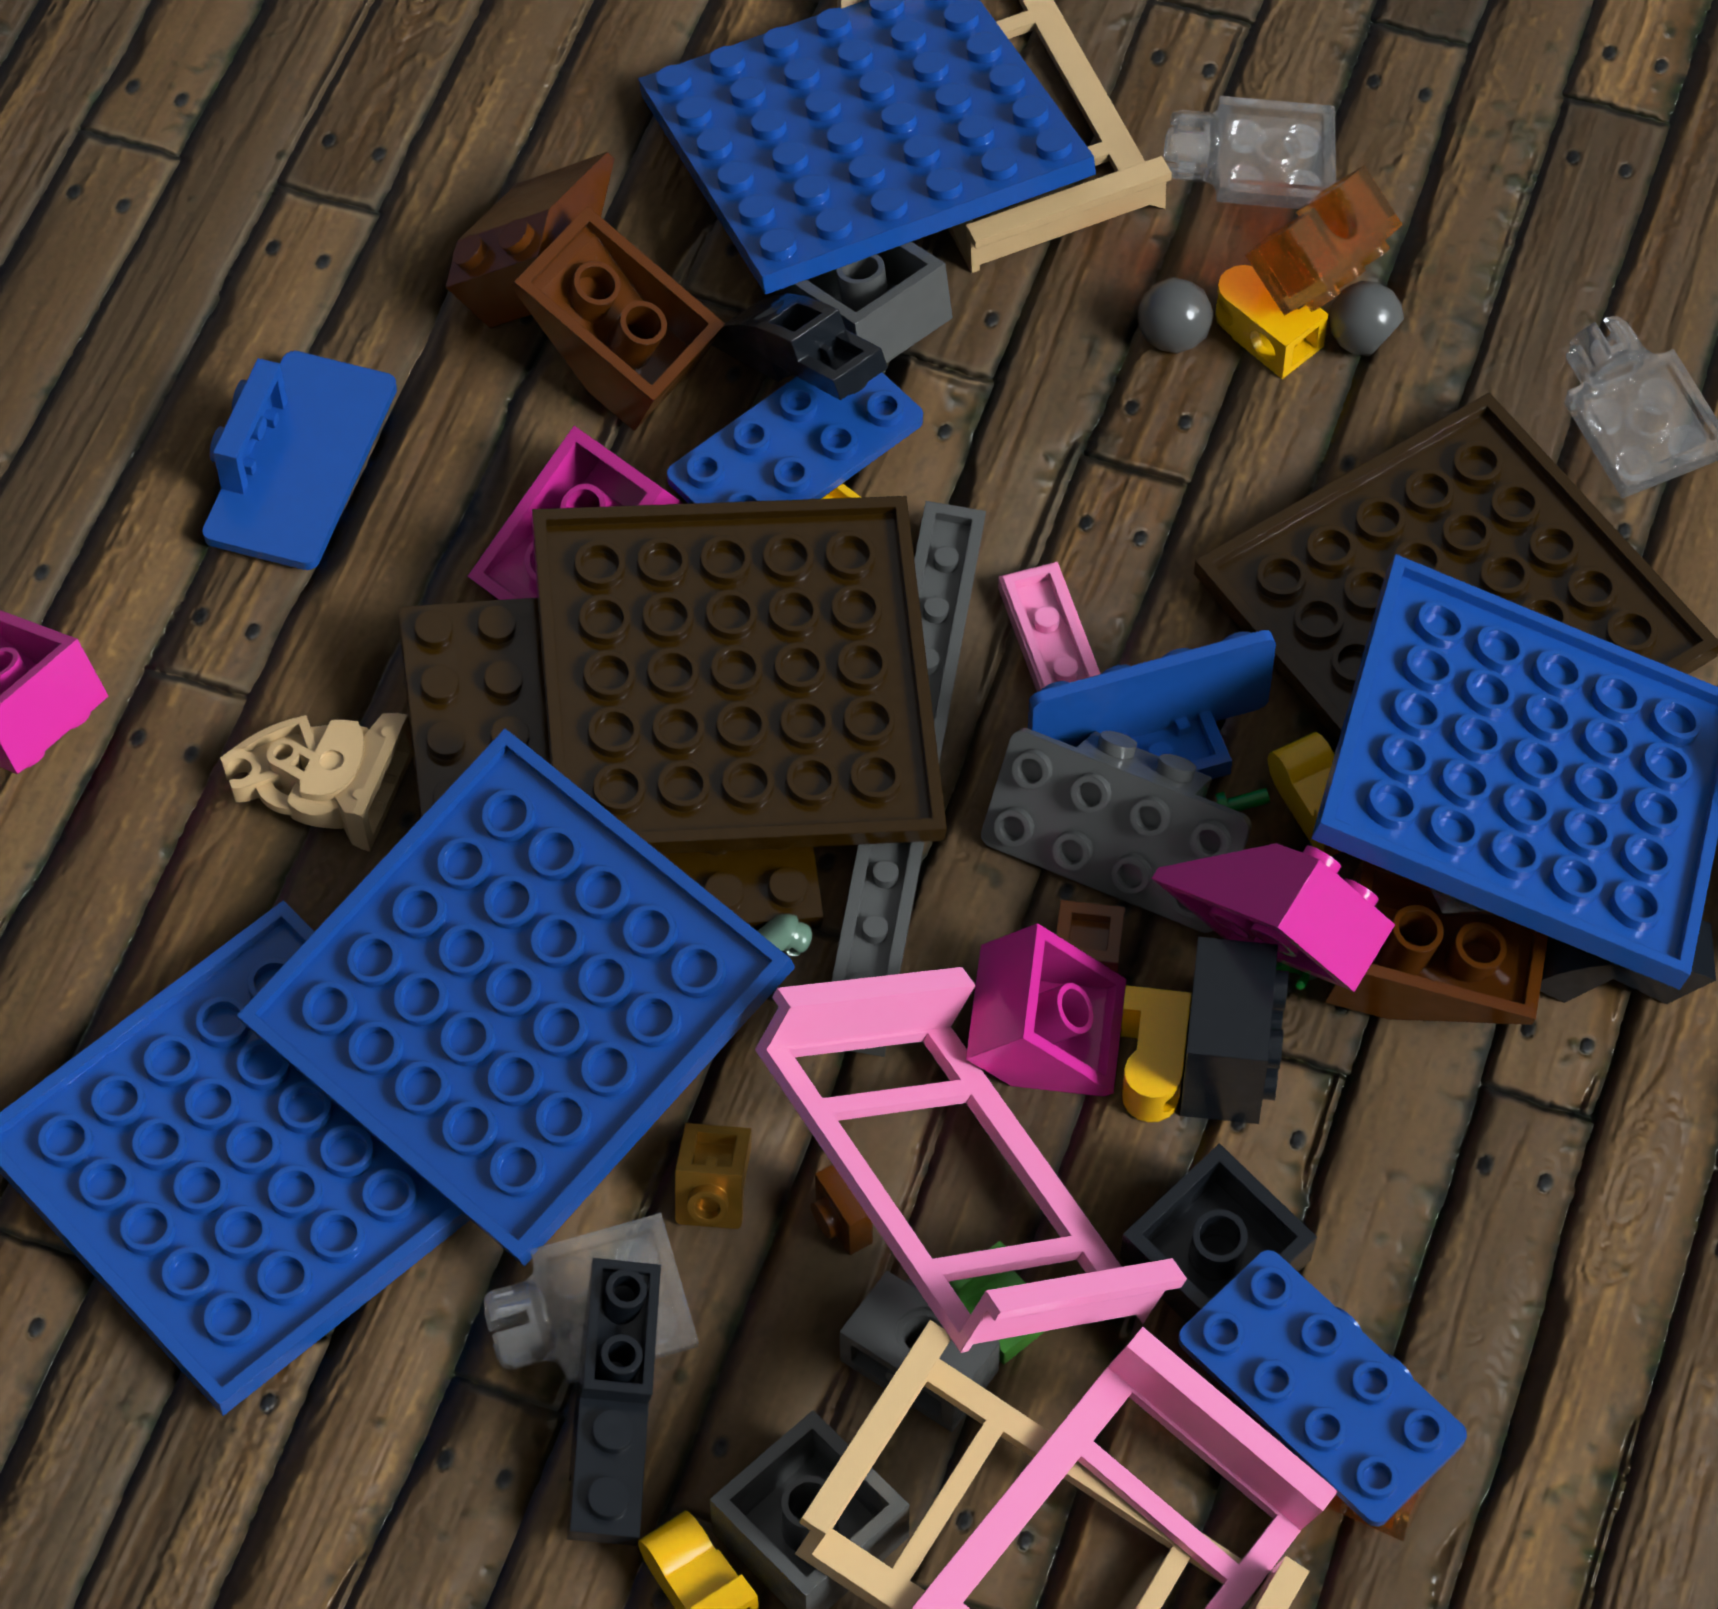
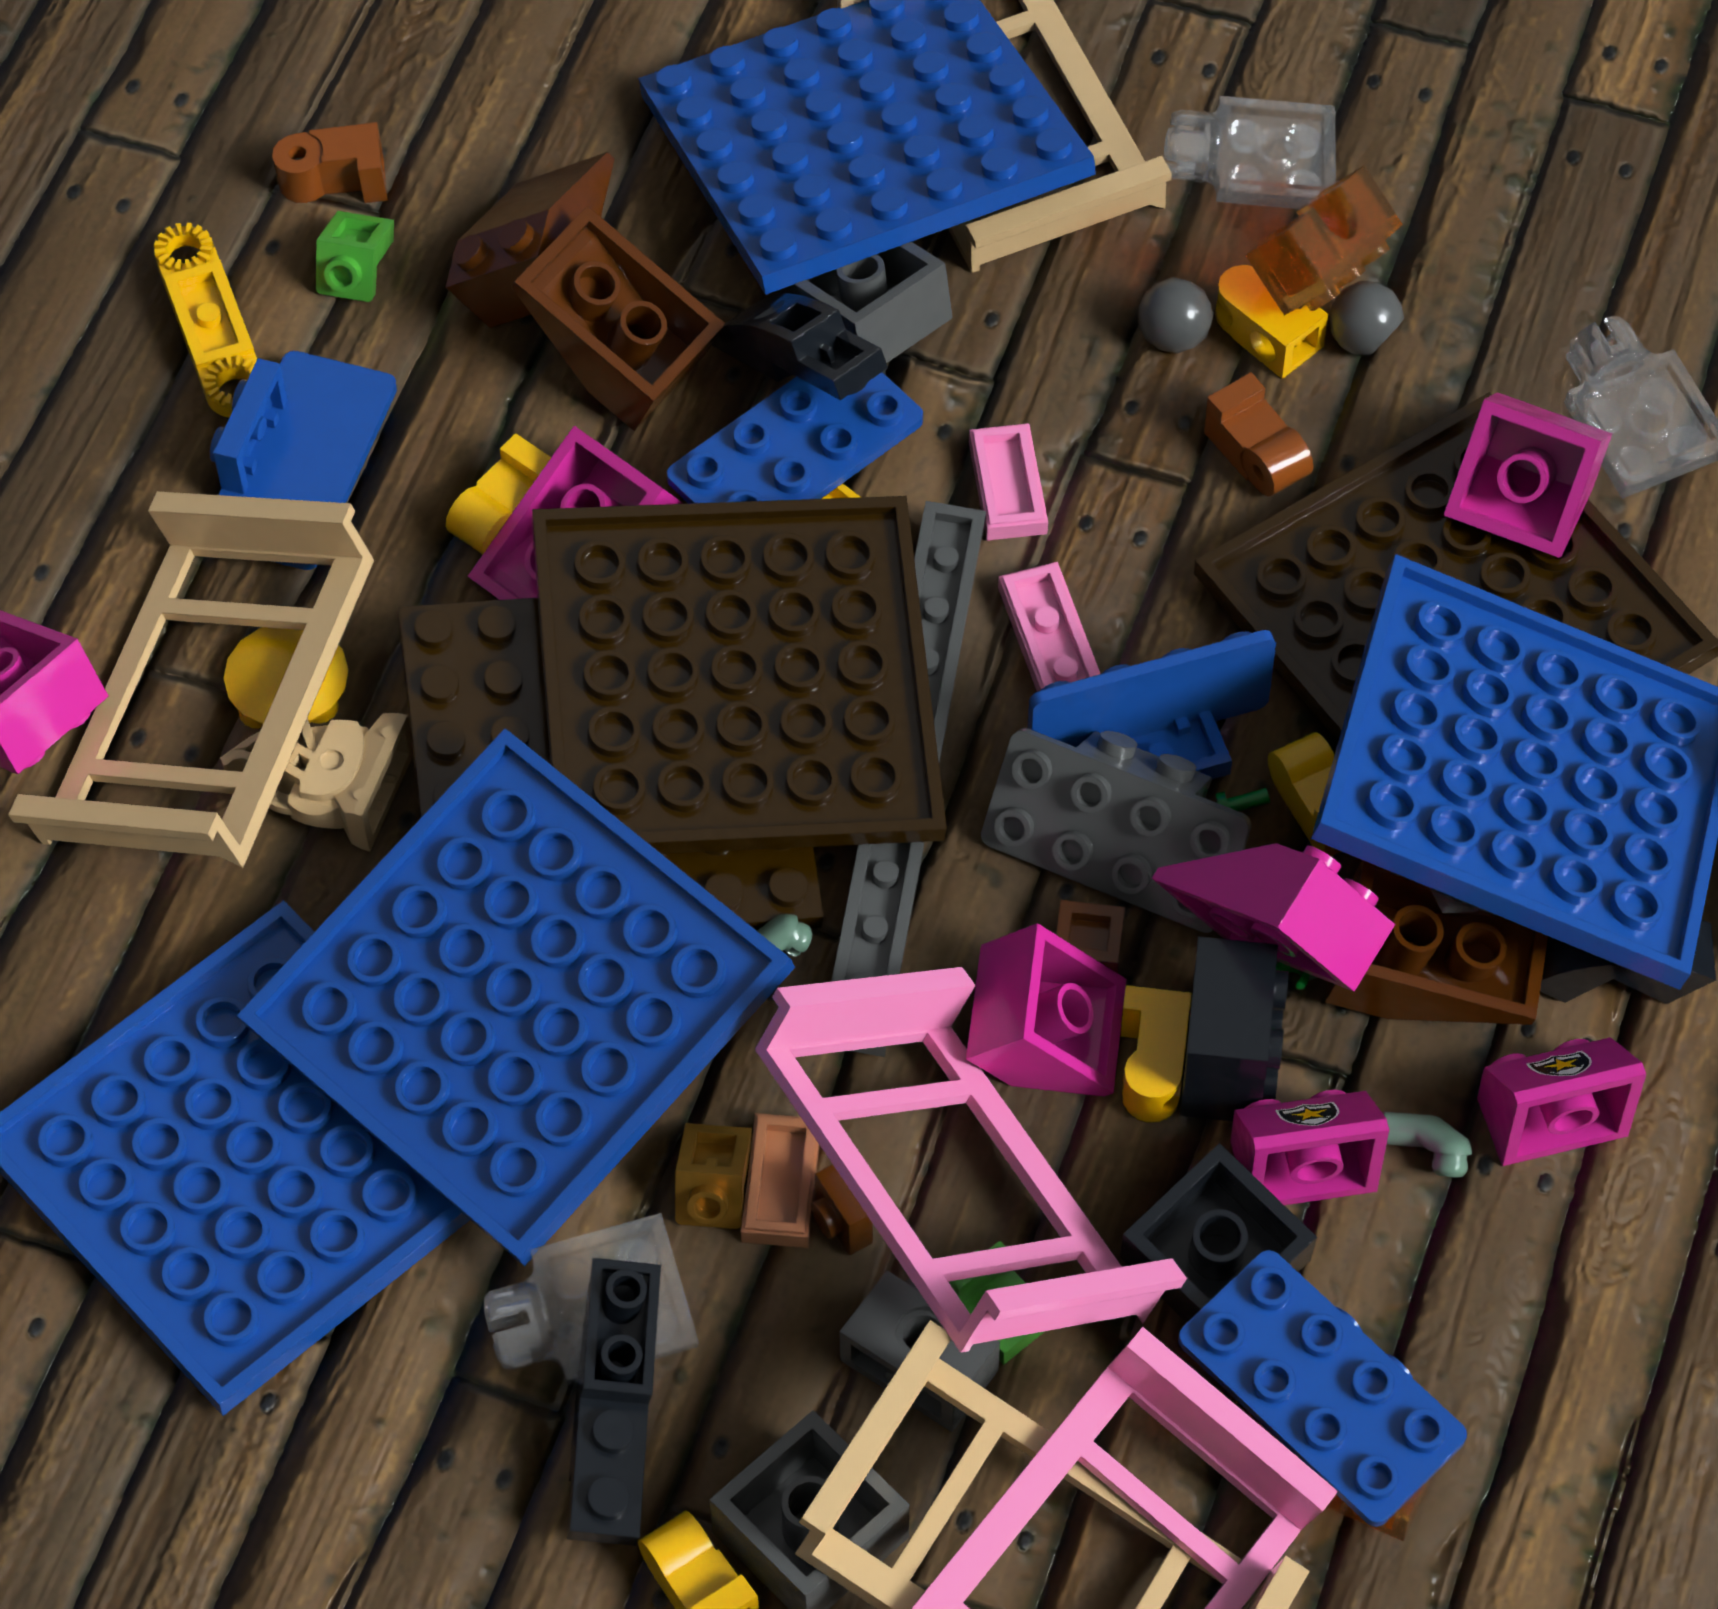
none -> tan piece [8,491,374,868]
none -> yellow plate [154,222,257,418]
none -> yellow dish [223,627,349,729]
none -> dark orange leg [272,122,388,203]
none -> bright green bracket [316,211,394,302]
none -> yellow leg [446,433,551,555]
none -> nougat tile [741,1113,820,1248]
none -> bright pink tile [969,423,1048,541]
none -> dark orange leg [1204,372,1313,497]
none -> dark pink slope [1230,1090,1389,1205]
none -> sand green arm [1384,1111,1472,1177]
none -> dark pink slope [1444,392,1613,558]
none -> dark pink slope [1477,1037,1646,1166]

